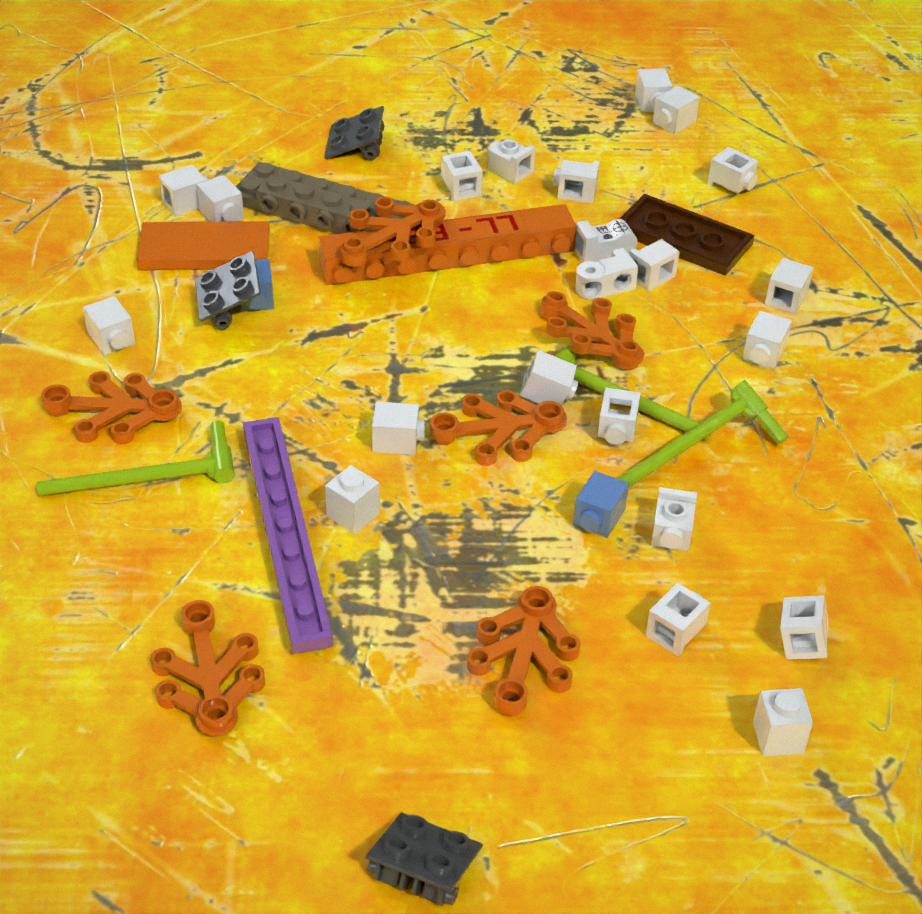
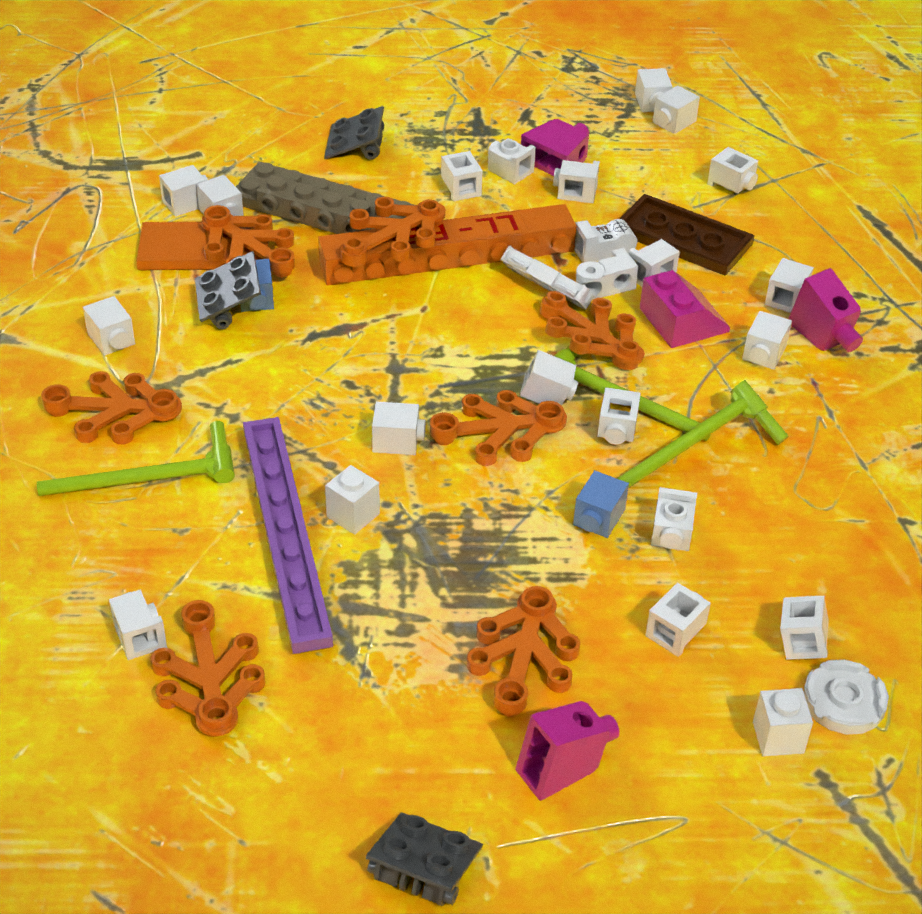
none -> white brick [109,589,167,660]
none -> orange plant [202,205,295,277]
none -> white piece [500,245,594,310]
none -> dark pink torso [515,701,619,801]
none -> dark pink torso [521,119,589,176]
none -> dark pink slope [640,270,730,348]
none -> dark pink torso [788,268,863,352]
none -> white tile [803,659,889,735]

